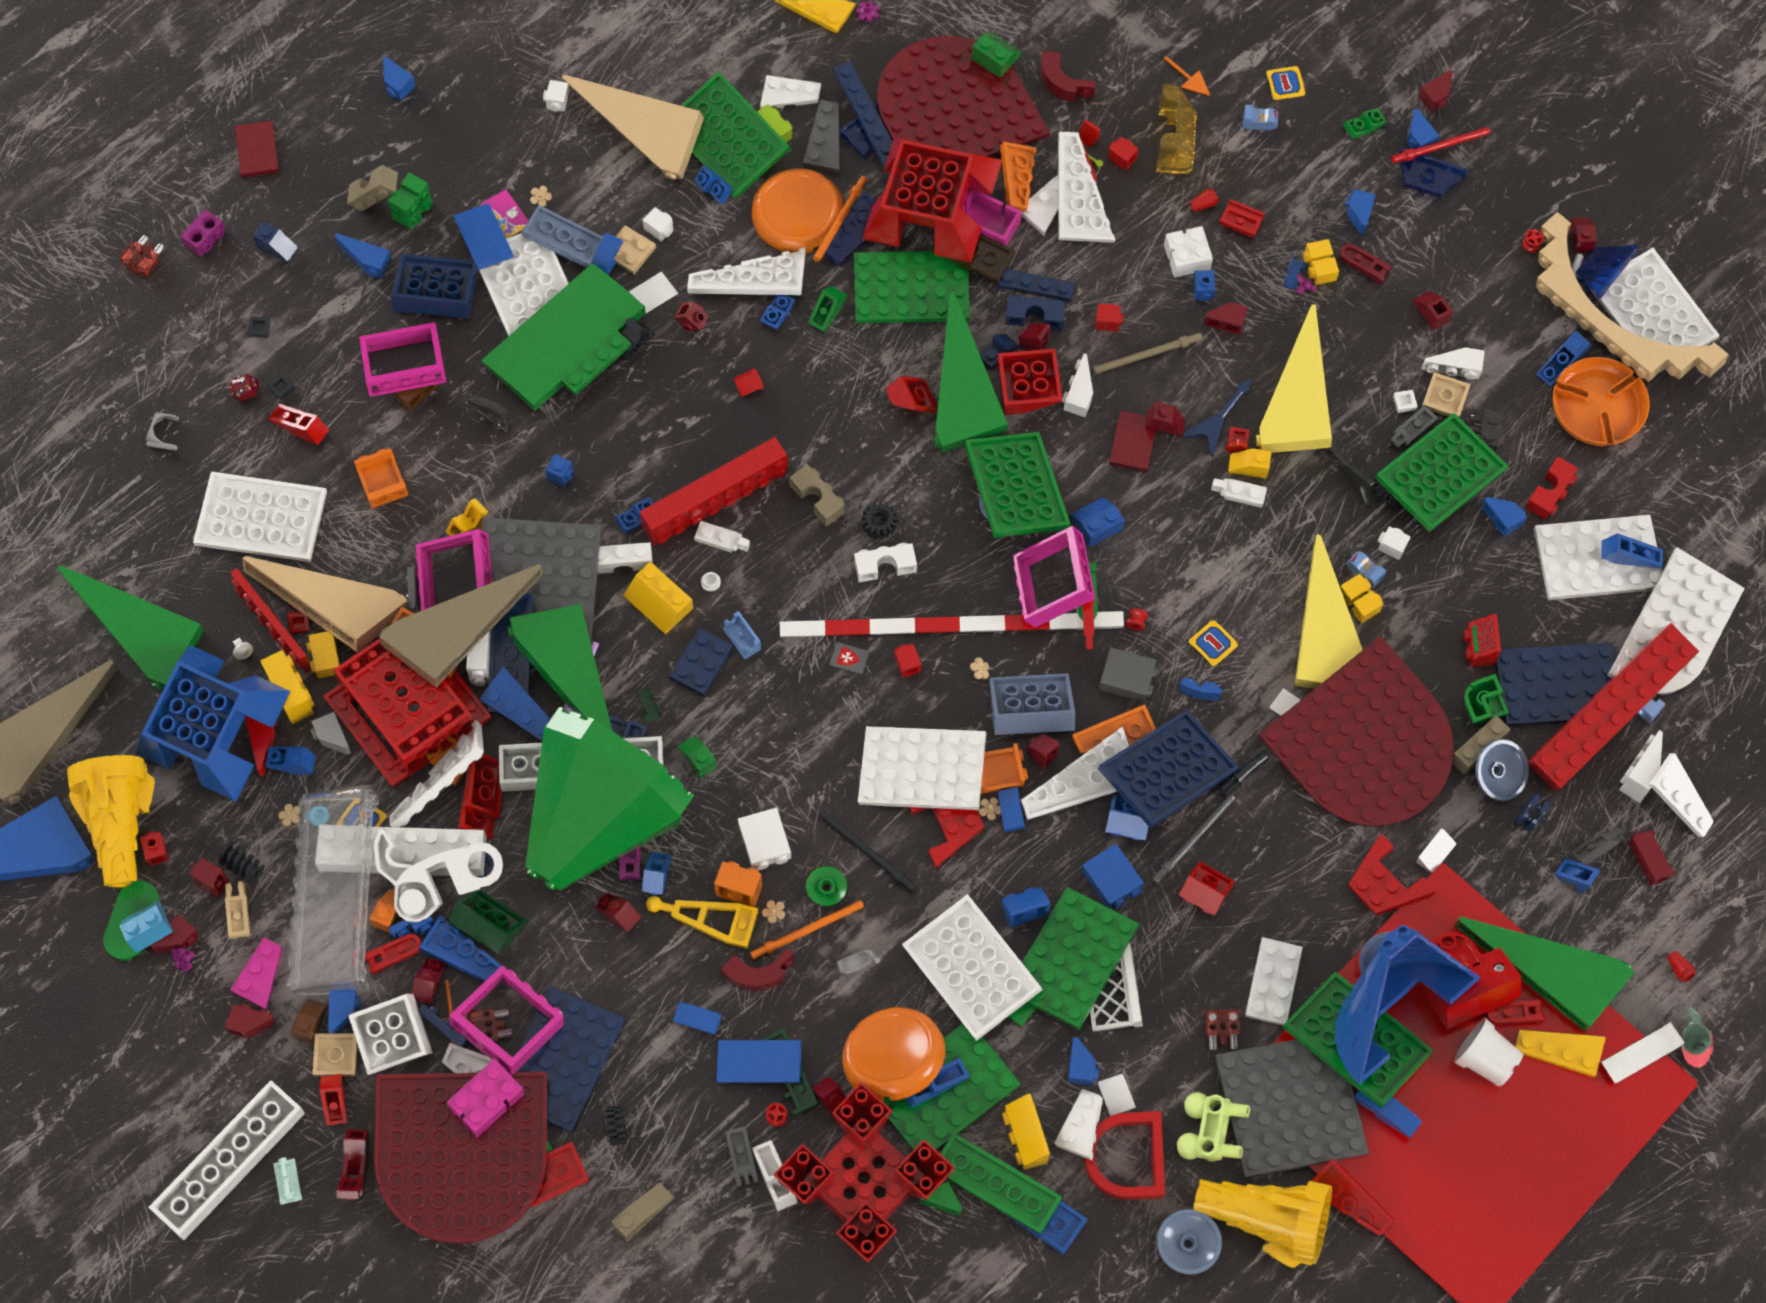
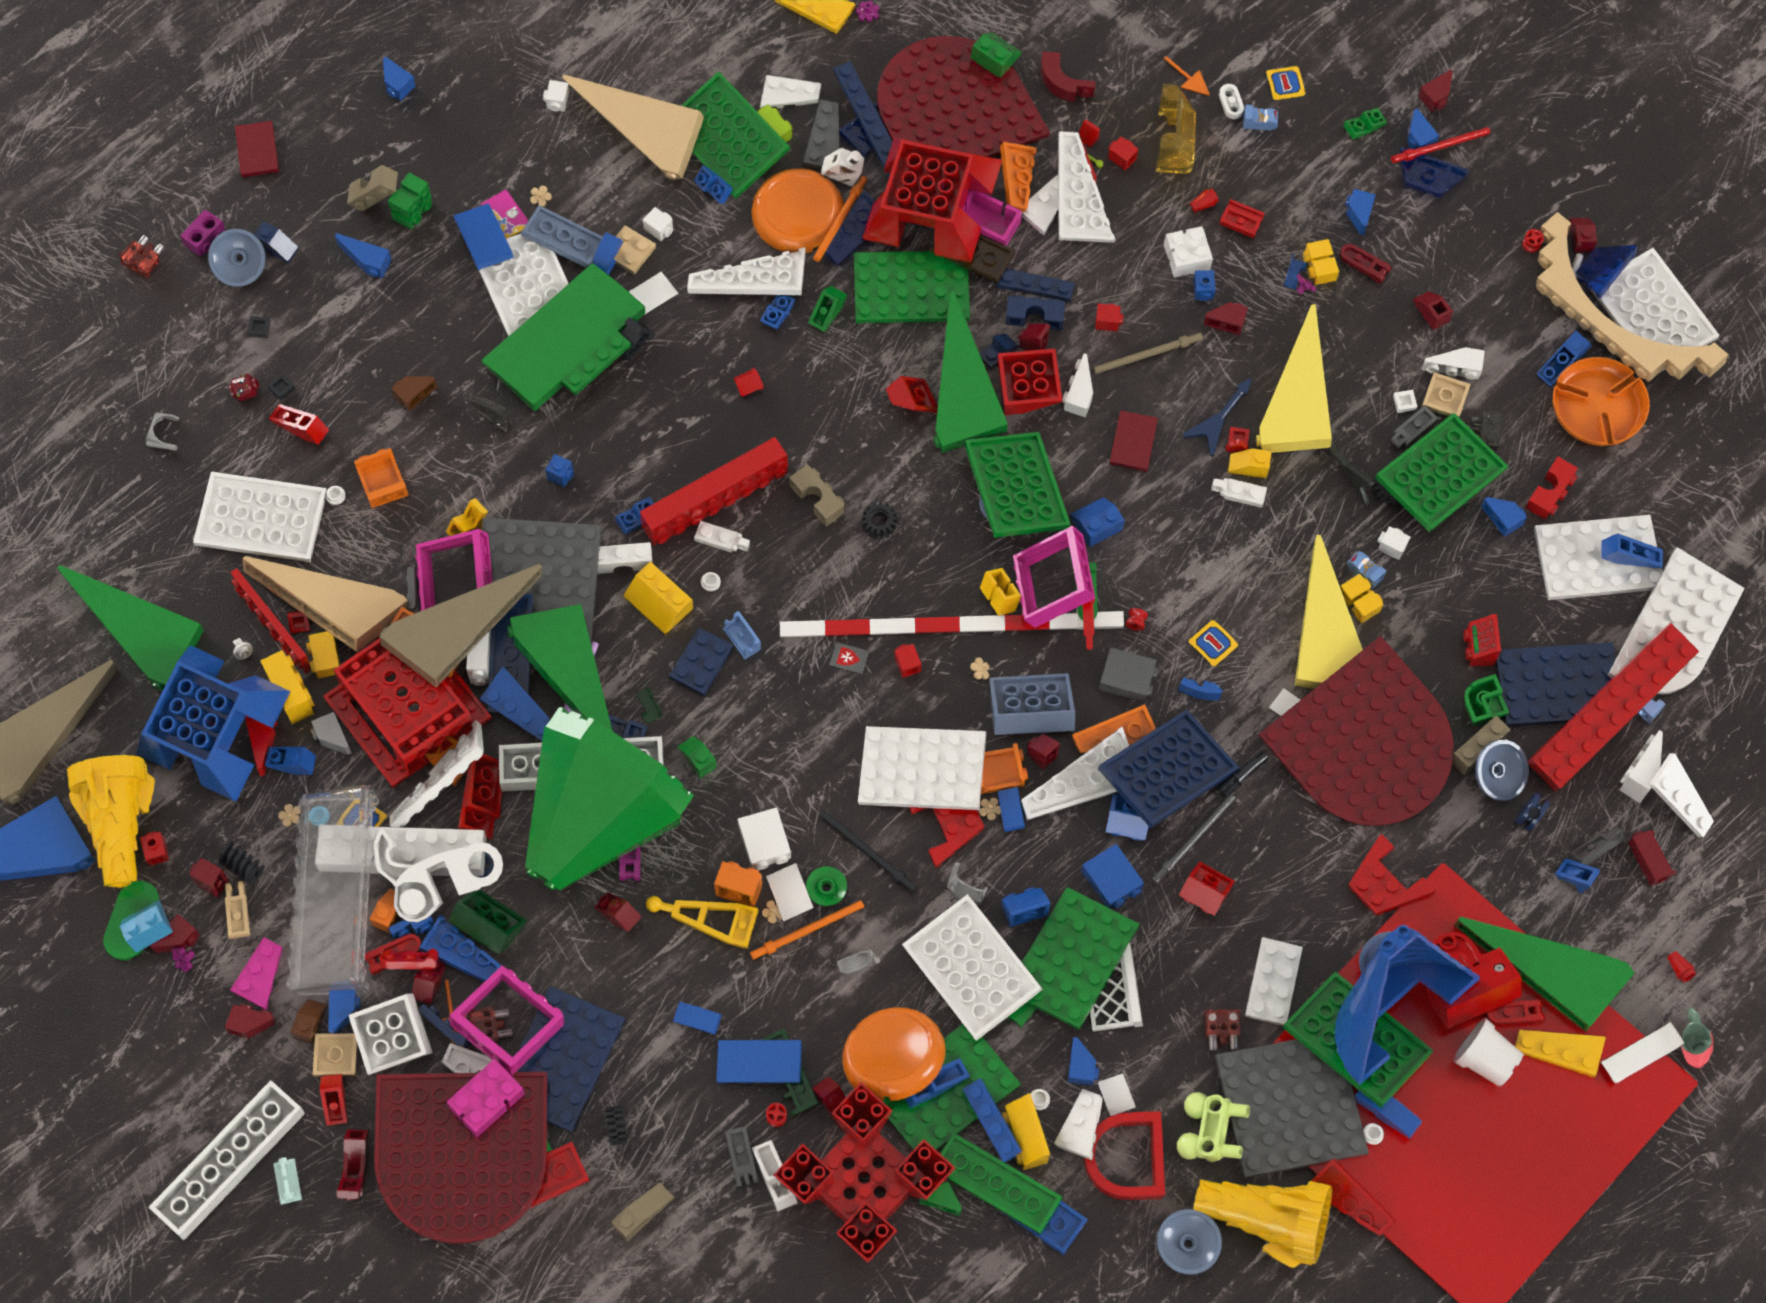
dark pink window [359,322,446,397] -> none
dark blue slope [391,254,477,319] -> none
blue slope [642,851,671,895] -> none
dark red brick [674,302,709,332] -> none
dark red arch [720,948,794,991] -> none
white arch [854,543,917,582] -> none
dark red slope [1146,401,1185,437] -> none
white slope [1416,828,1456,873] -> none
none -> sand blue dish [208,229,266,286]
none -> white plate [326,486,346,505]
none -> red plate [379,949,439,970]
none -> white sticker [766,863,813,921]
none -> white torso [821,148,864,187]
none -> light grey helmet [947,862,988,905]
none -> blue plate [962,1078,1023,1163]
none -> yellow piece [980,568,1021,616]
none -> white plate [1031,1089,1050,1110]
none -> white plate [1219,84,1244,119]
none -> white plate [1363,1123,1384,1145]

